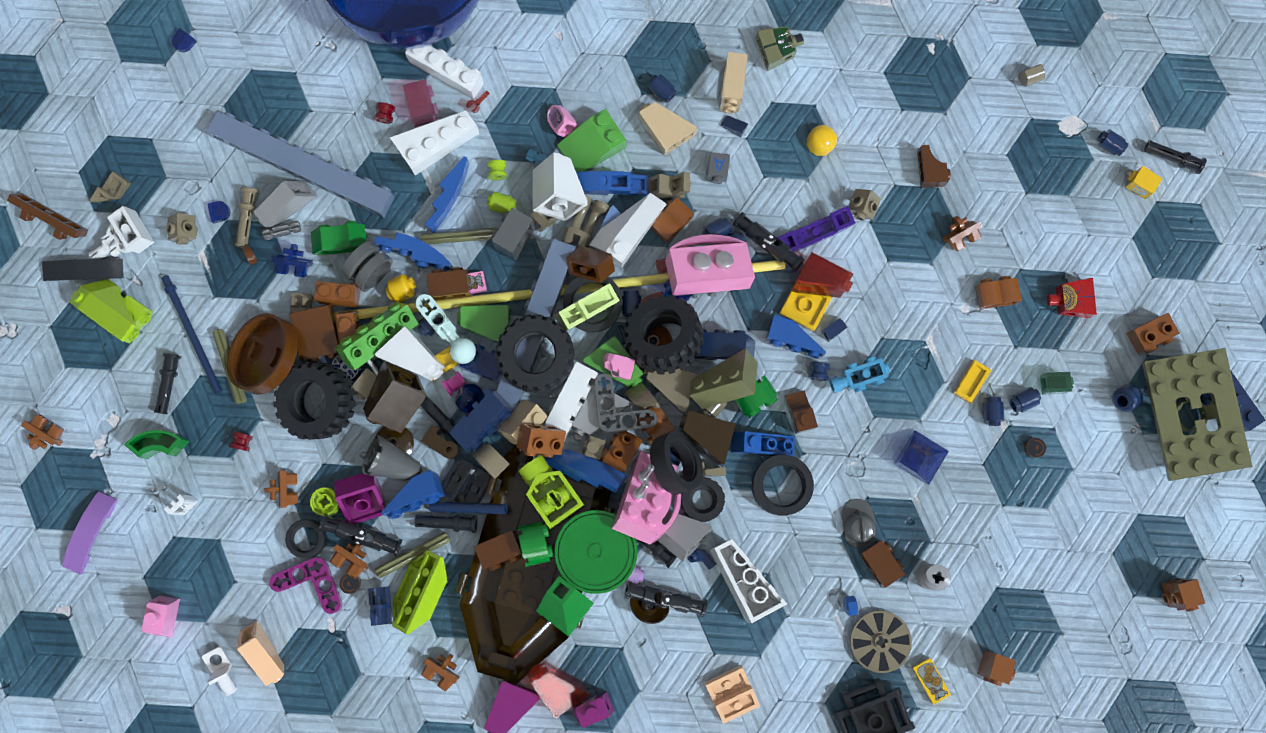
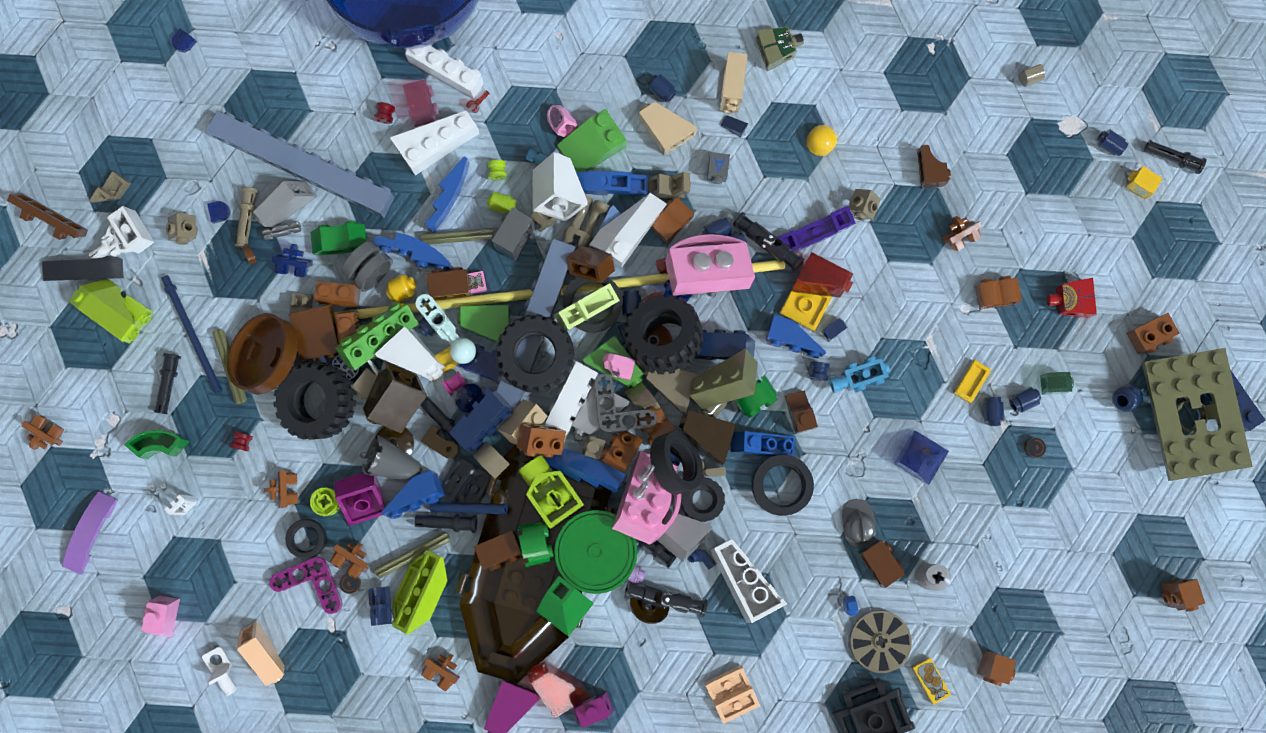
black piece [318,514,403,557] -> none

